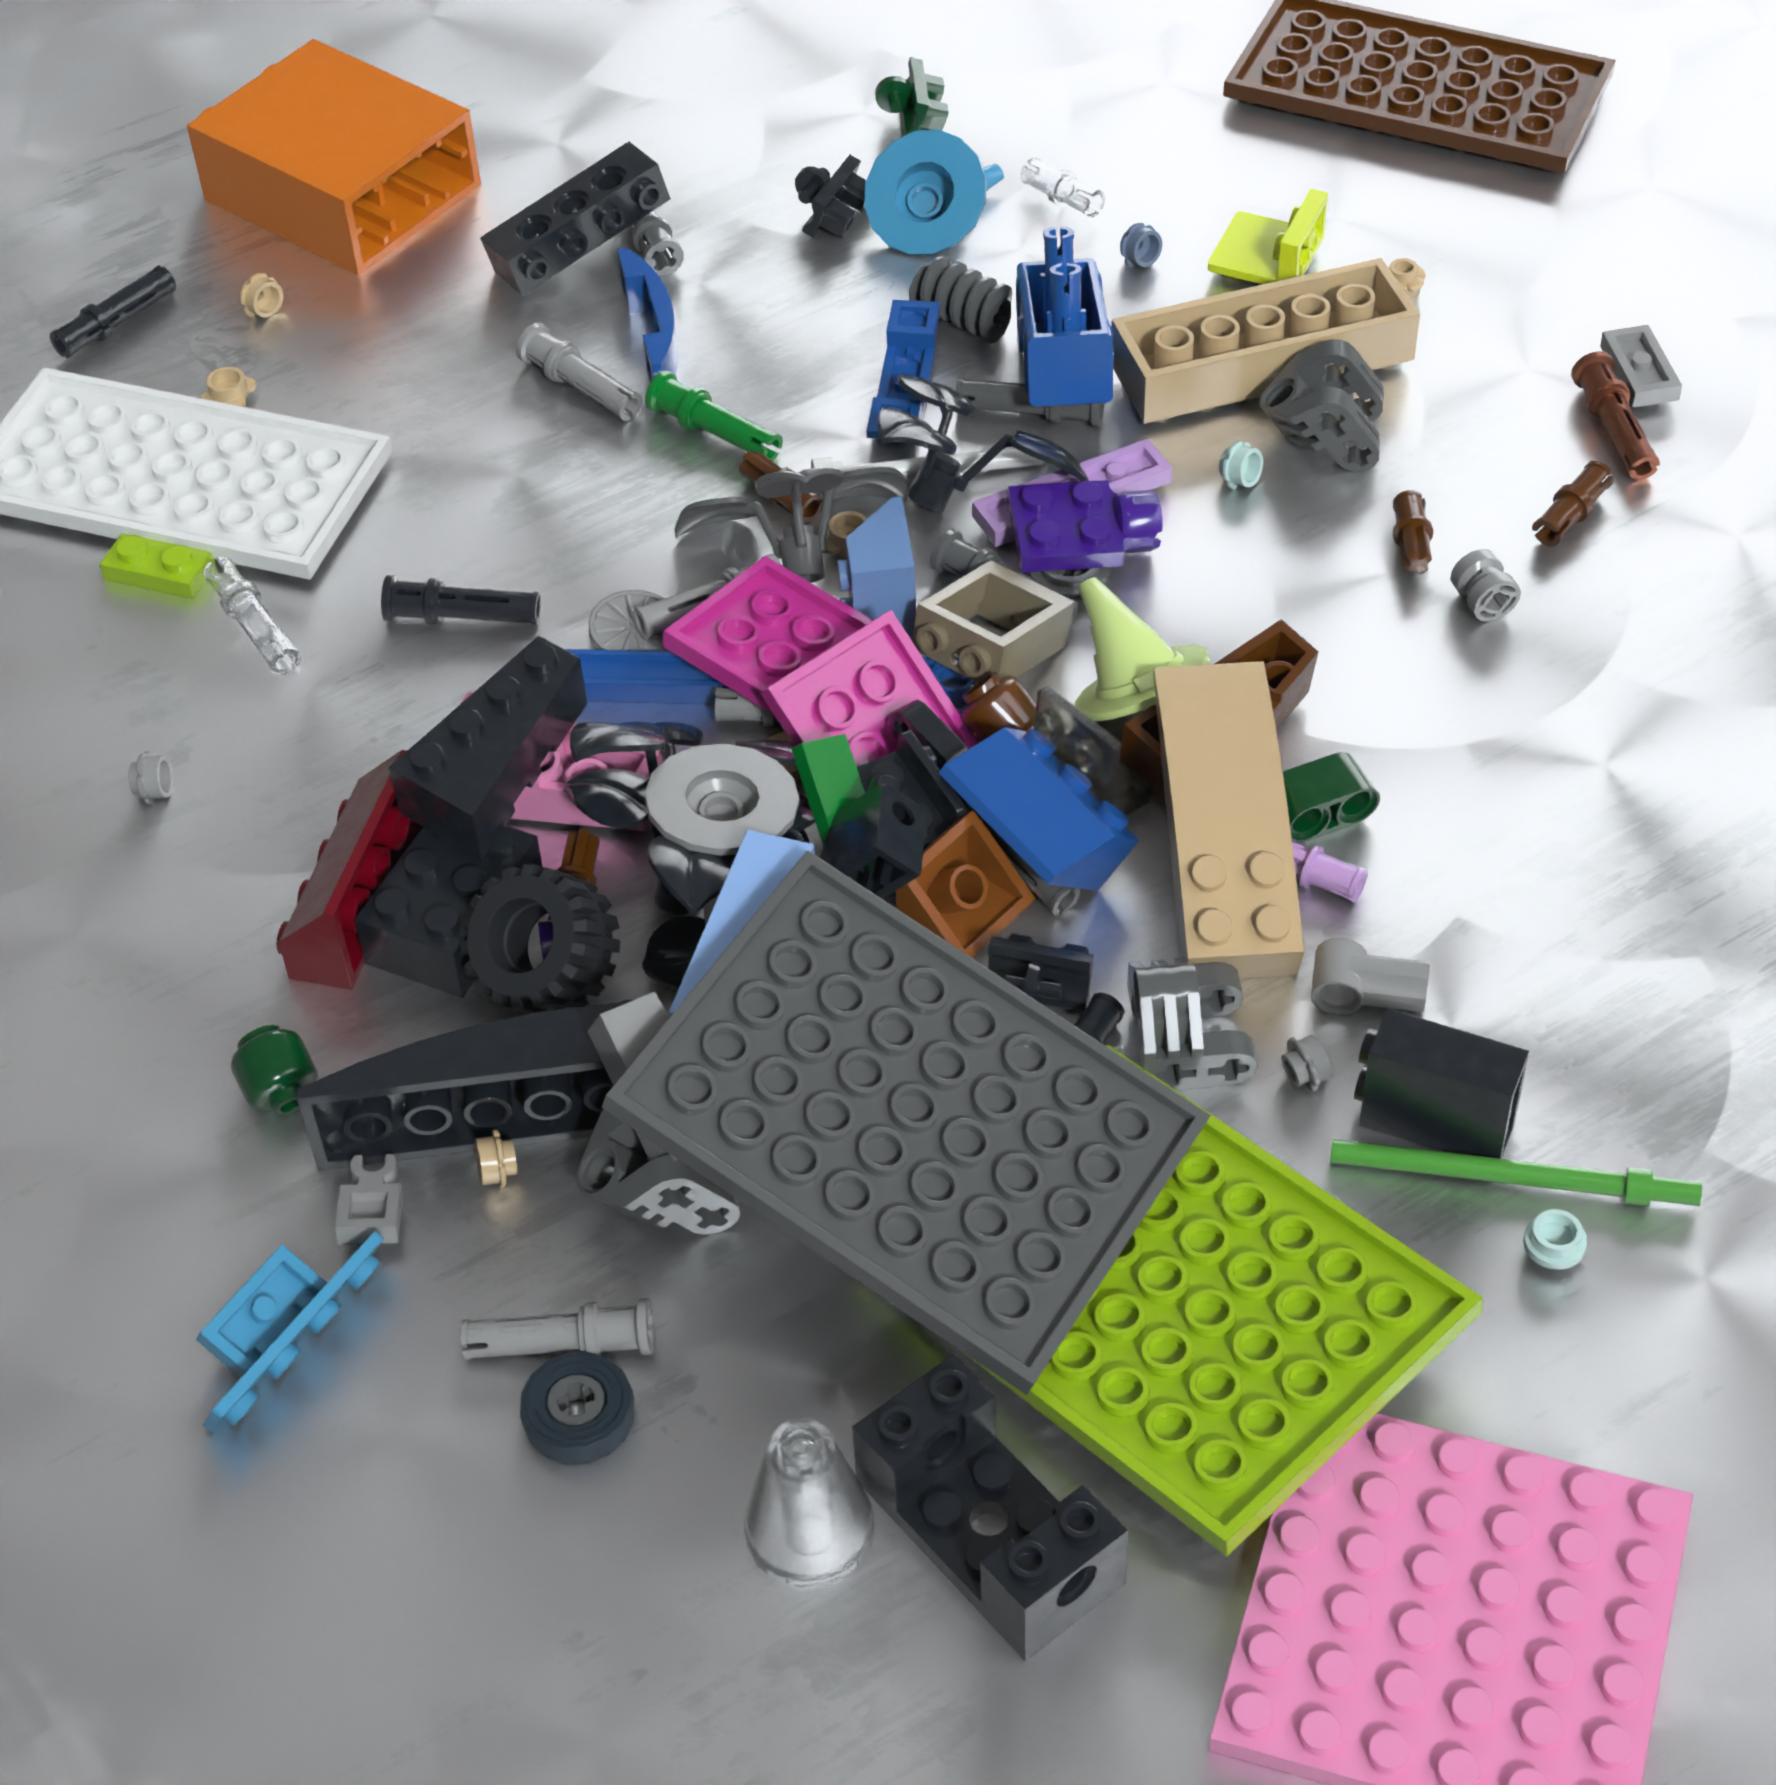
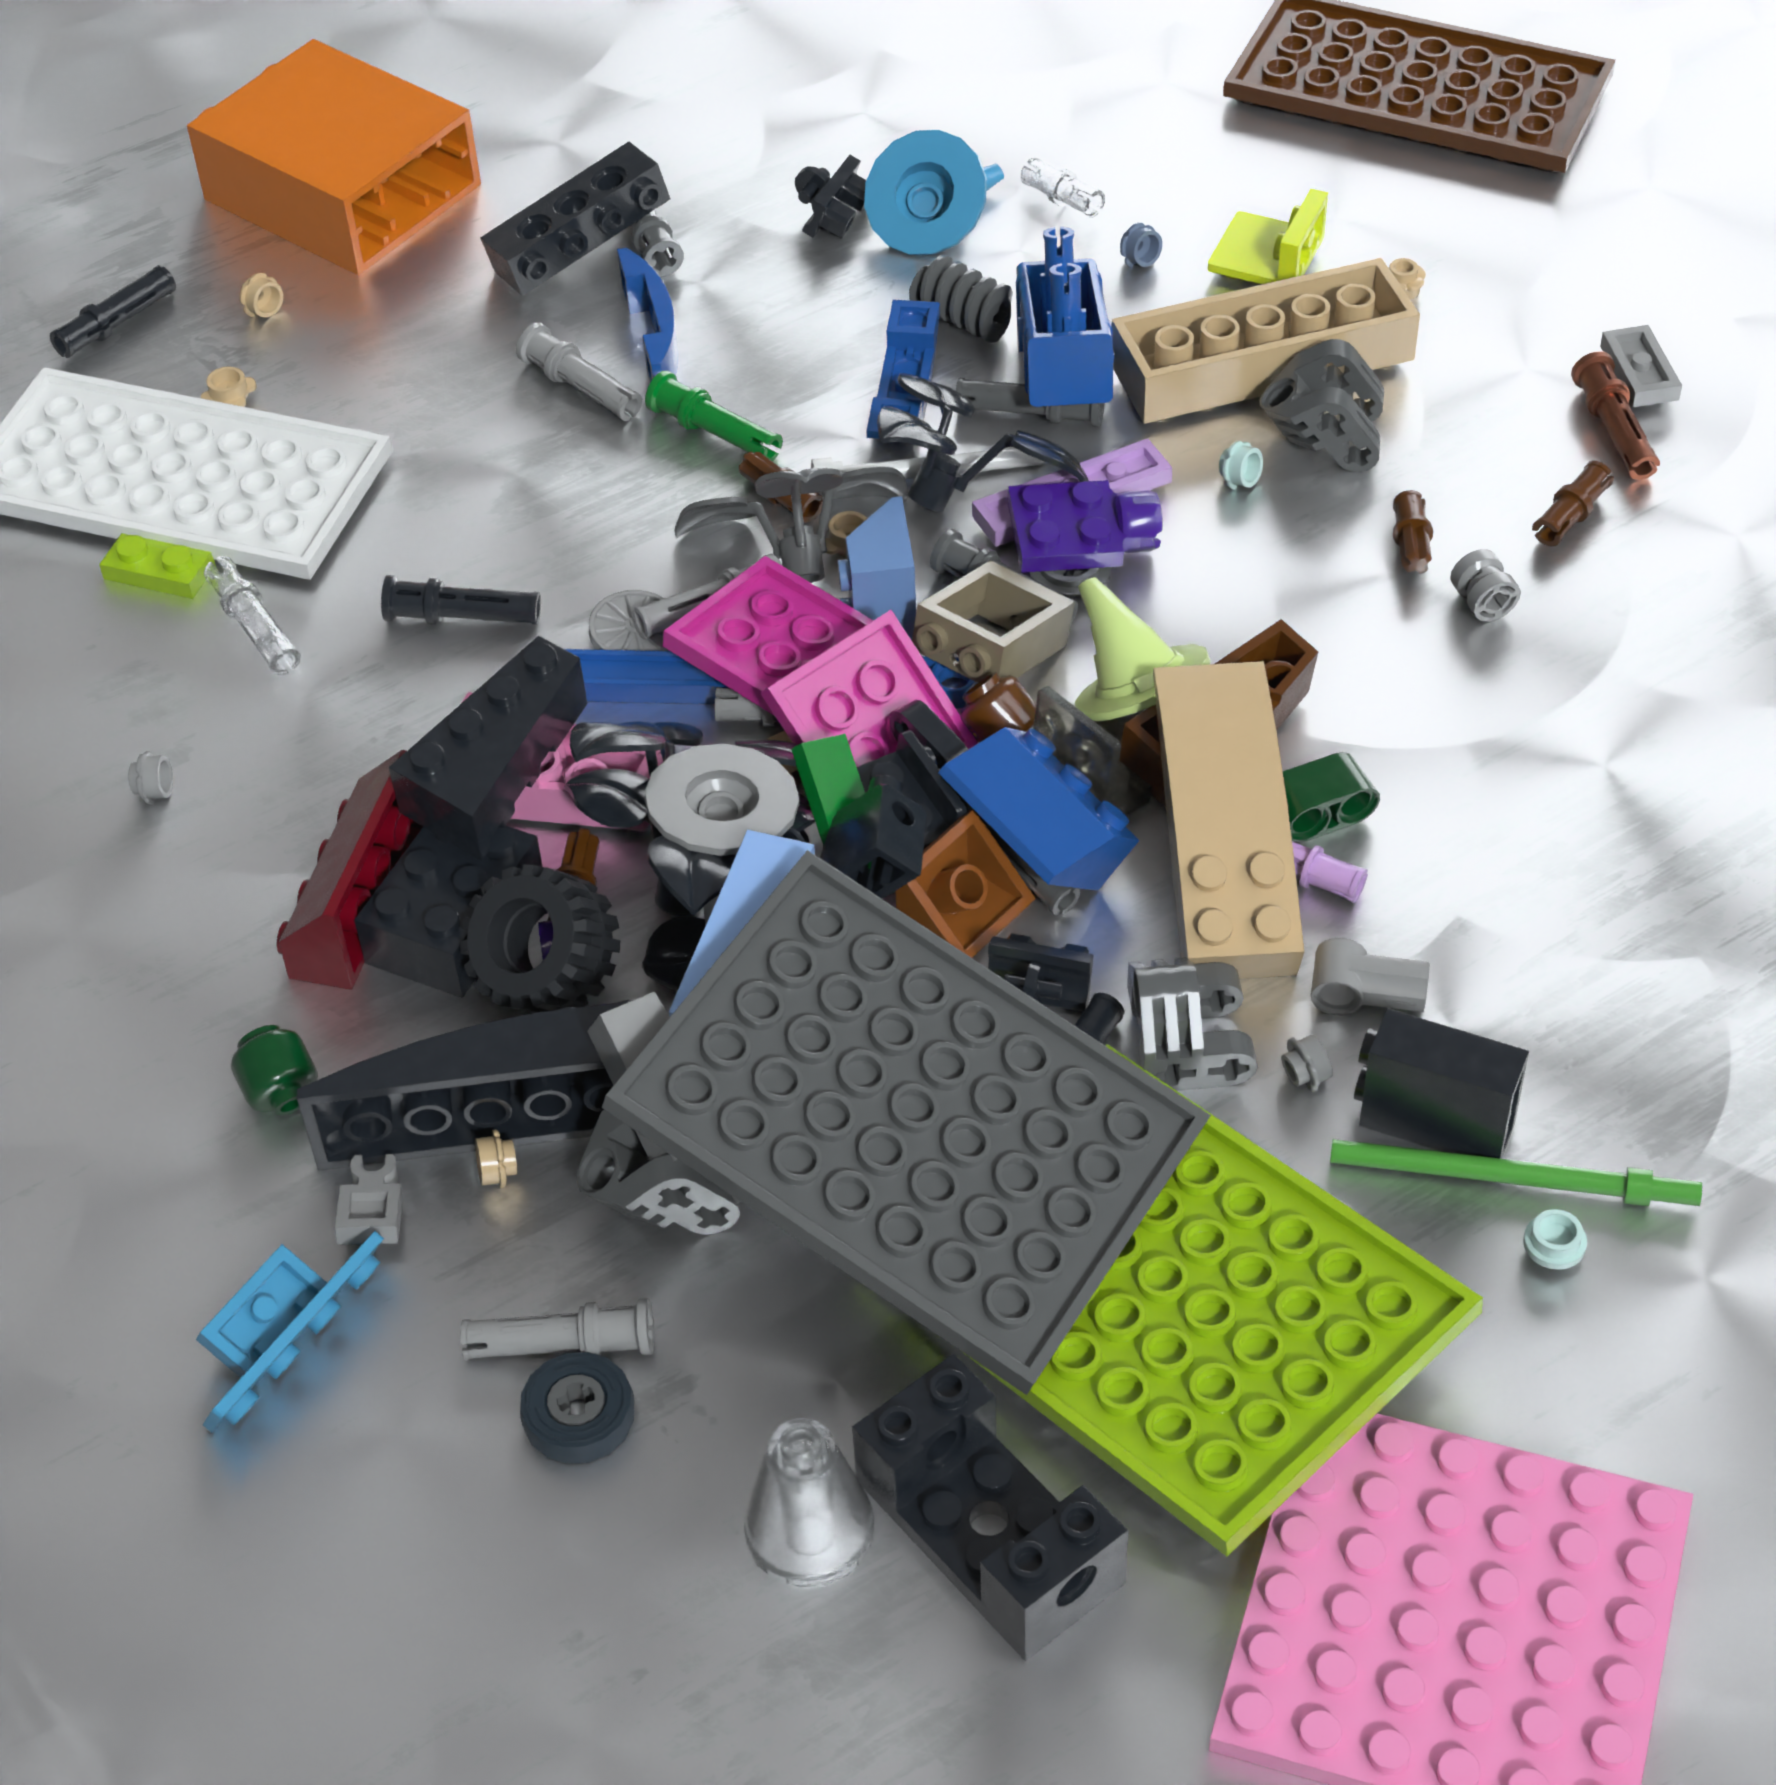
dark green hips [875,56,949,136] -> none

